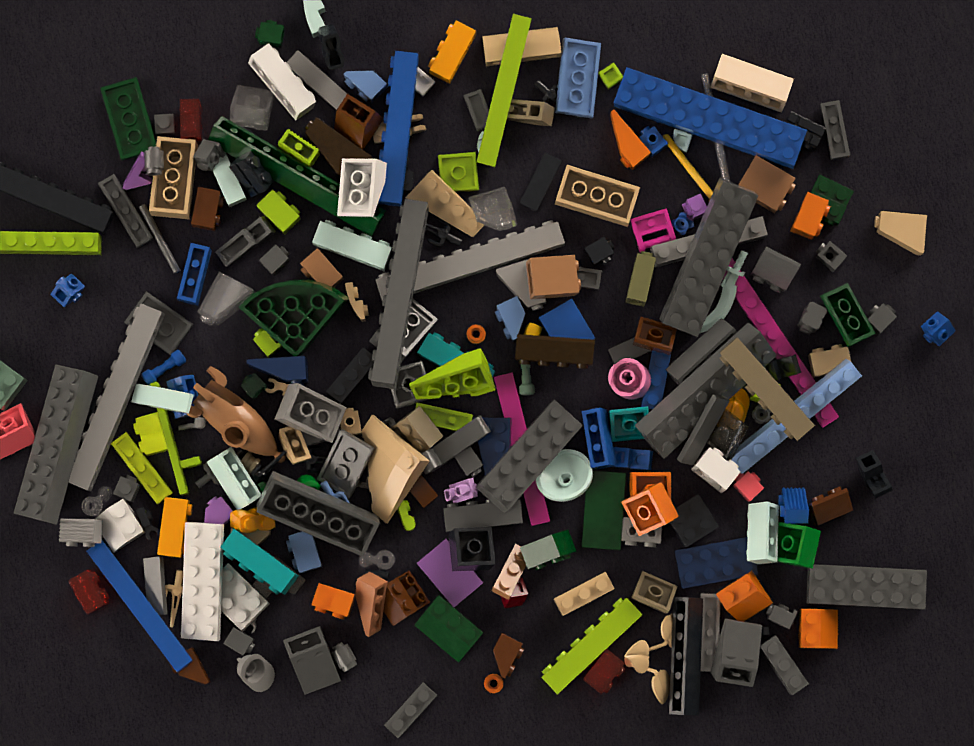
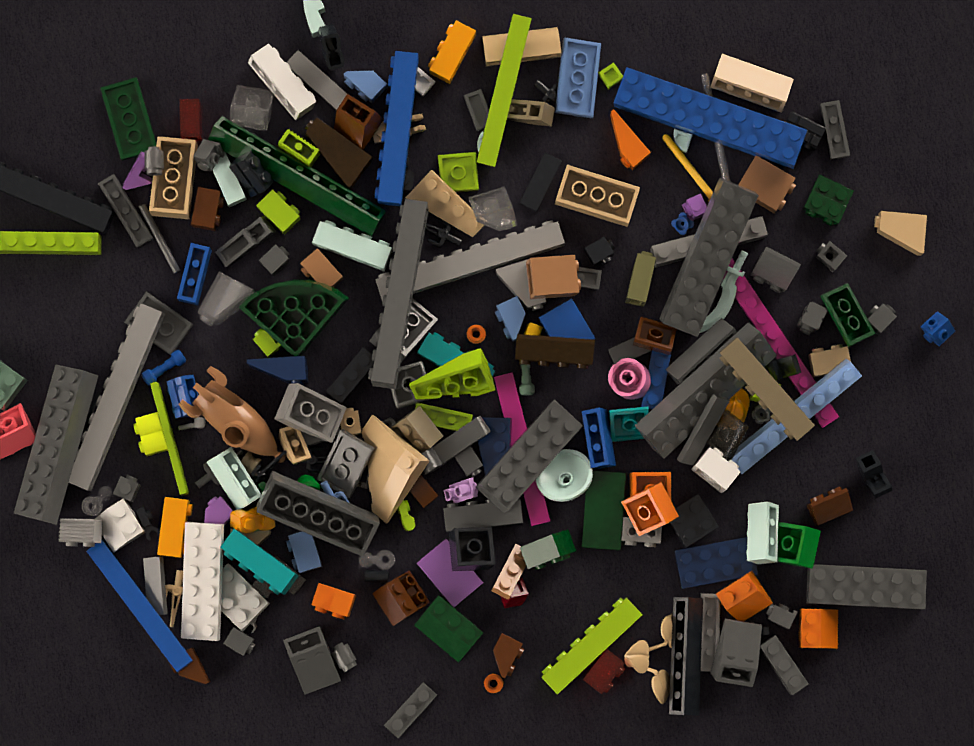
blue brick [50,273,85,307] -> none
clear red brick [68,569,110,615] -> none
neon yellow tile [111,432,173,505] -> none
light aqua slope [131,384,194,413] -> none
dark grey plate [154,114,175,135] -> none
lime tile [180,456,202,469] -> none
light grey piece [237,654,275,692] -> none
clear green brick [240,373,267,400] -> none
dark green brick [255,20,285,48] -> none
tan plate [265,378,289,396] -> none
white slope [337,159,387,217] -> none
tan slope [345,282,369,322] -> none
nougat slope [355,572,388,637] -> none
tan brick [554,572,614,616] -> none
blue slope [613,447,653,470] -> none
dark pink plate [630,208,676,253] -> none
dark tan slope [631,571,678,614] -> none
blue brick [639,126,668,157] -> none
coral brick [733,471,764,502] -> none
blue brick [778,487,809,524] -> none
orange brick [791,192,831,240] -> none

